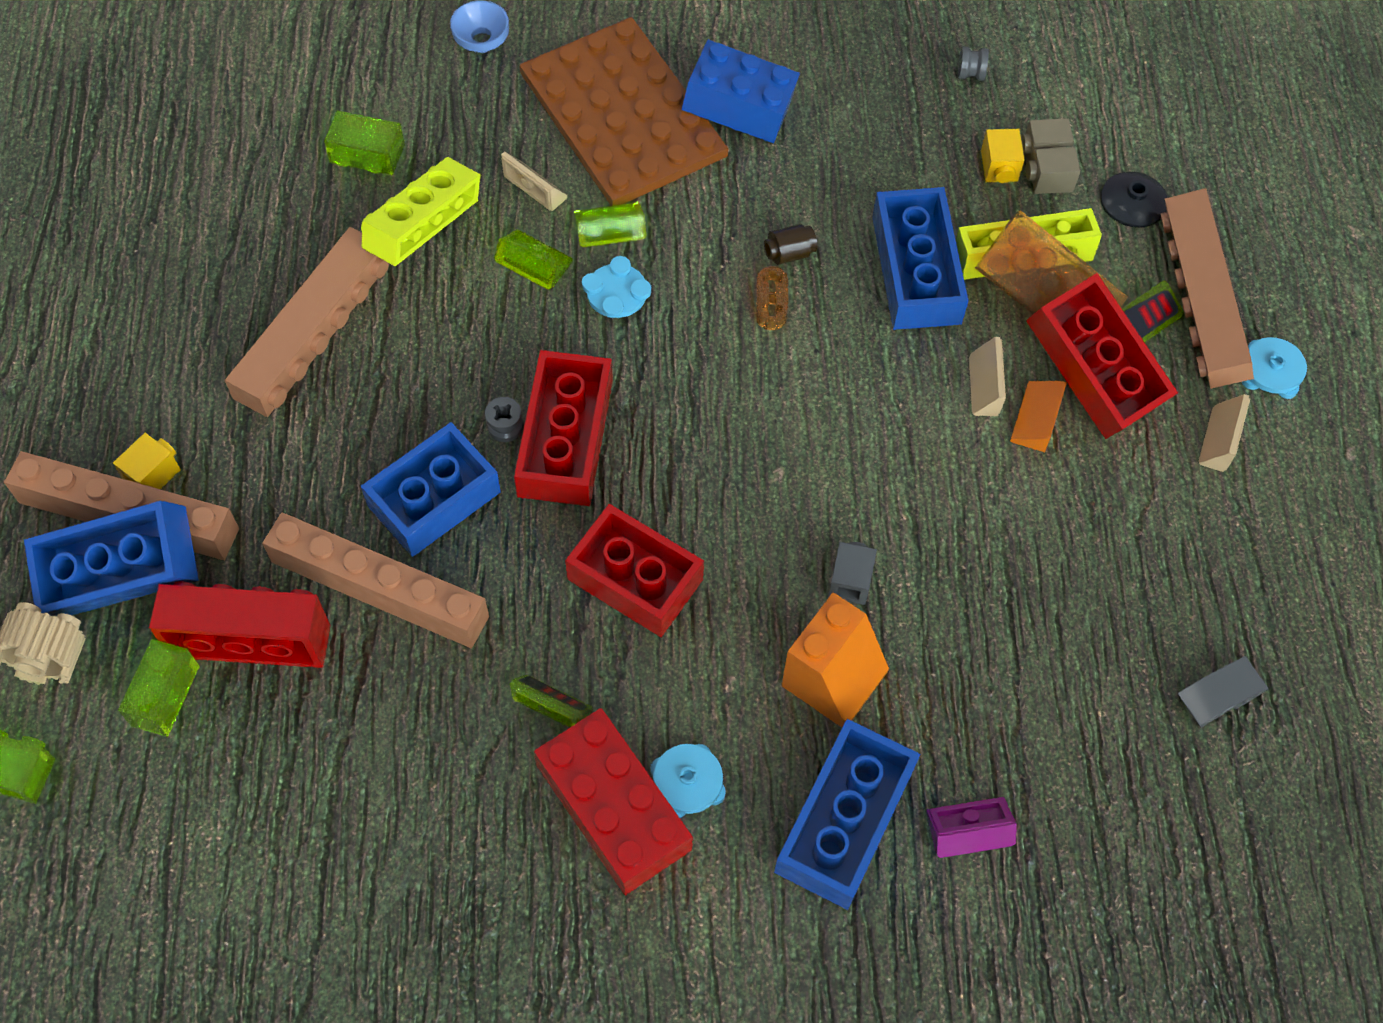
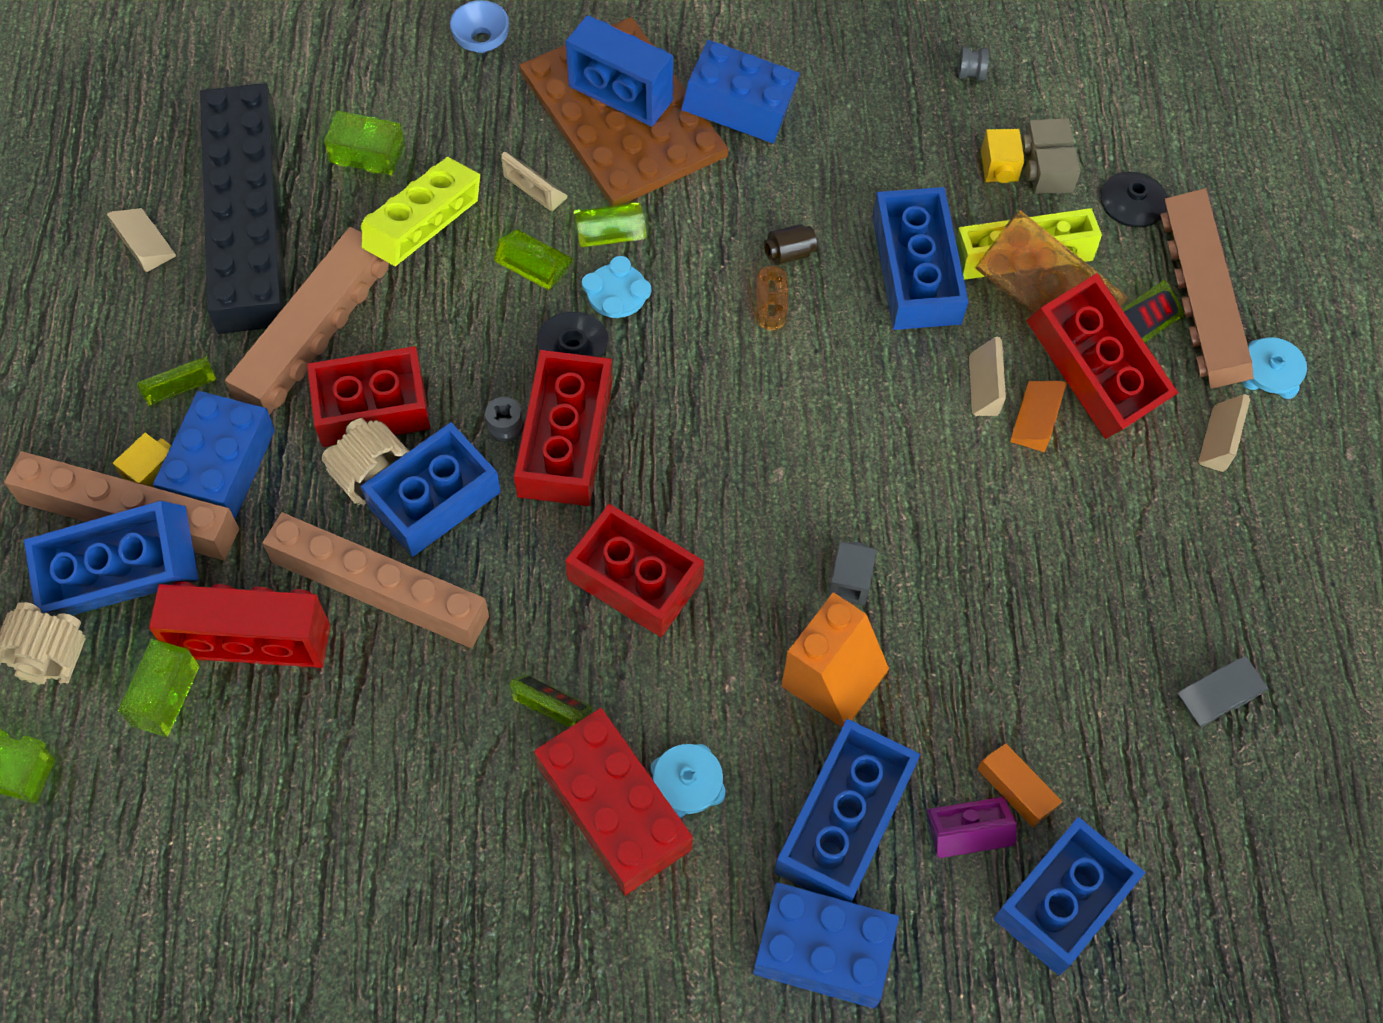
none -> tan slope [107,208,176,273]
none -> clear neon green slope [137,356,216,405]
none -> blue brick [153,391,275,519]
none -> black brick [200,83,287,334]
none -> red brick [307,346,431,447]
none -> tan brick [322,418,409,506]
none -> black dish [537,312,608,357]
none -> blue brick [566,15,673,127]
none -> blue brick [753,882,899,1009]
none -> orange slope [977,743,1063,828]
none -> blue brick [994,817,1145,976]

